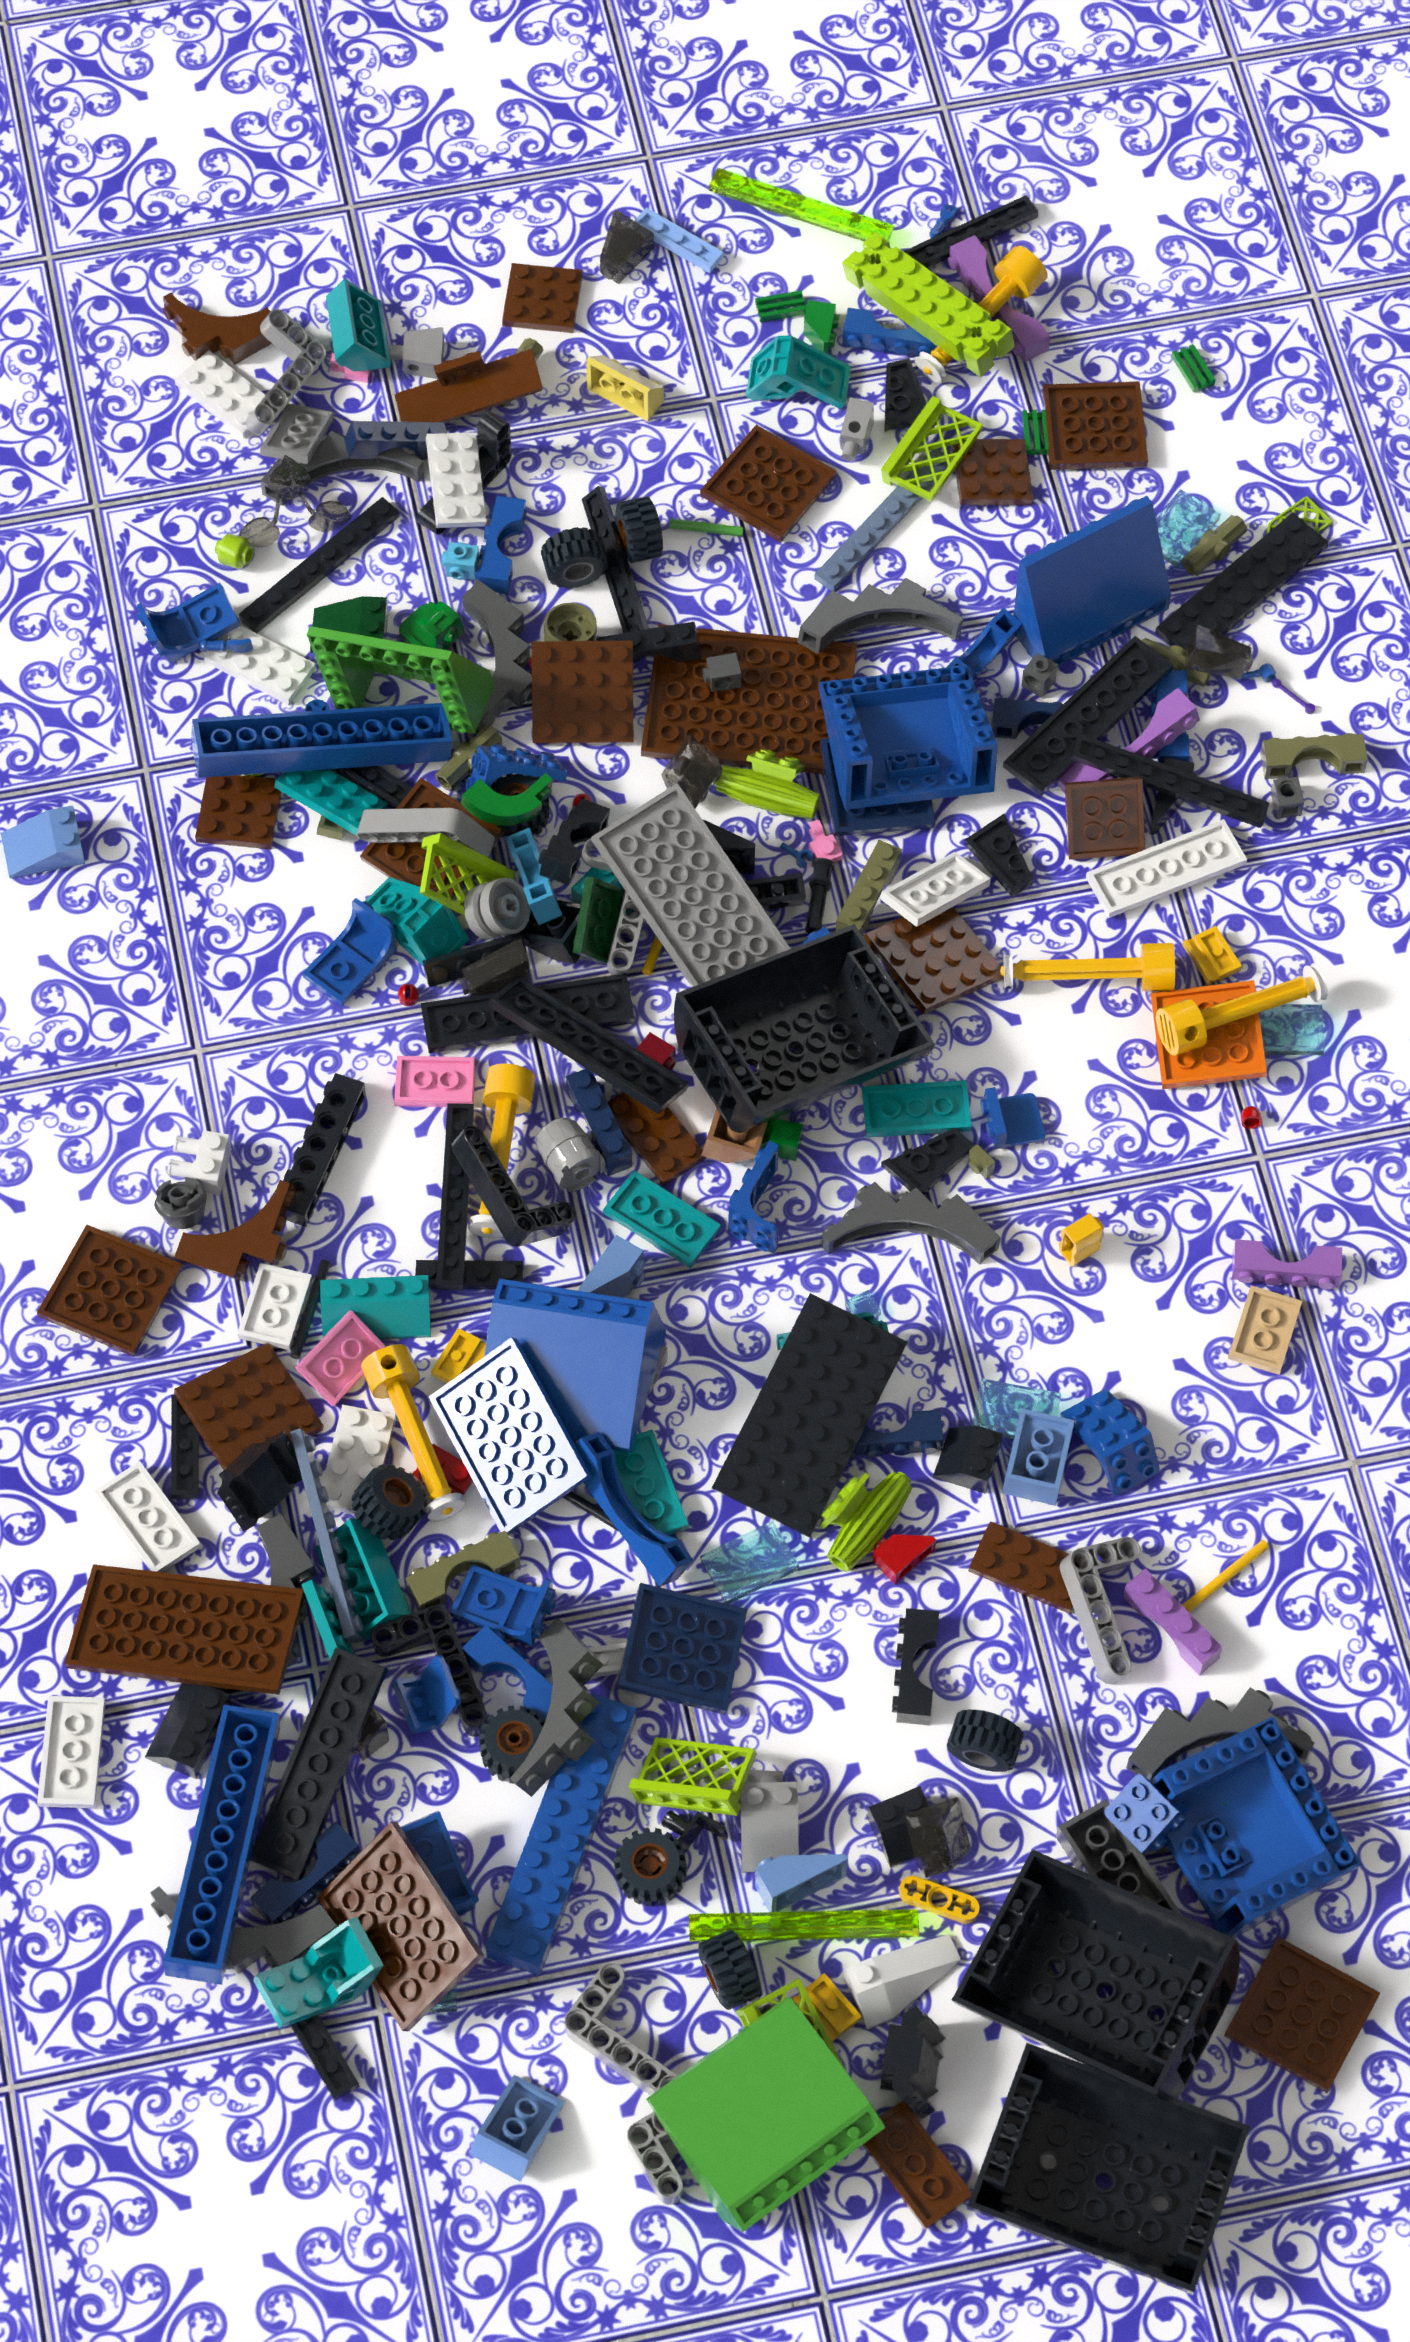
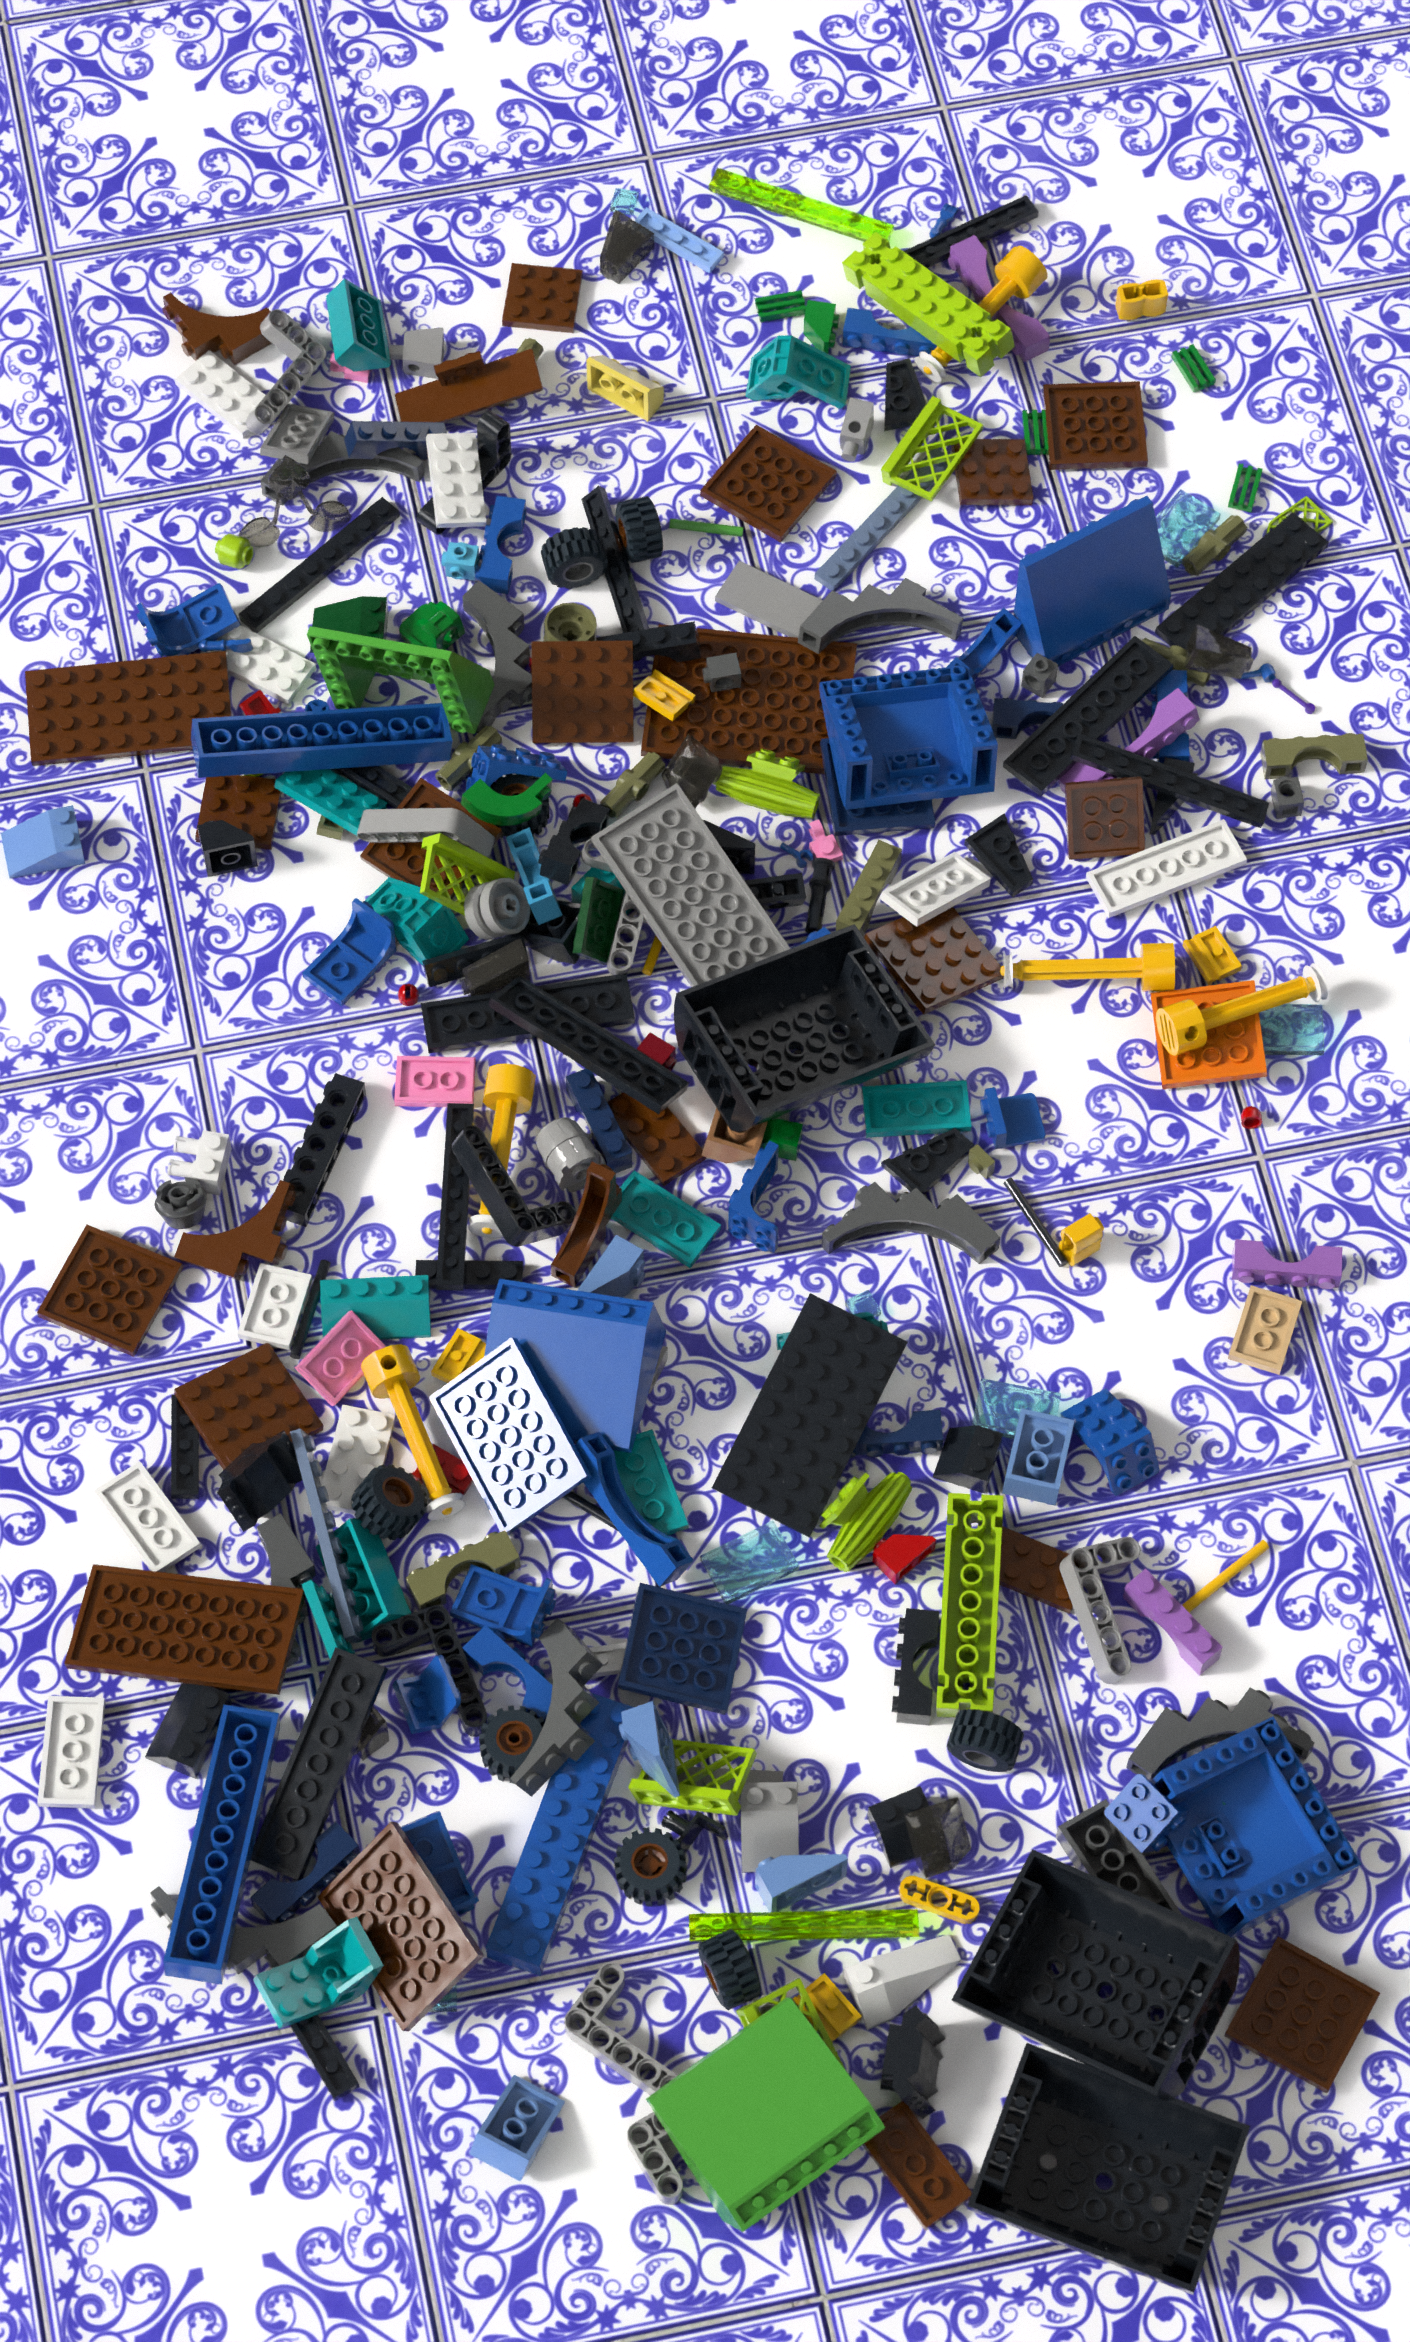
none -> reddish brown plate [25,651,232,766]
none -> black slope [197,820,258,877]
none -> red bracket [239,690,281,715]
none -> reddish brown arch [551,1161,622,1288]
none -> olive piece [600,752,665,818]
none -> clear light blue tile [610,188,639,215]
none -> medium blue slope [619,1701,680,1797]
none -> yellow plate [633,669,696,721]
none -> light grey tile [715,561,823,638]
none -> lime brick [936,1493,1004,1718]
none -> black bar [1003,1178,1068,1267]
none -> yellow brick [1115,279,1168,320]
none -> green tile [1228,463,1263,513]

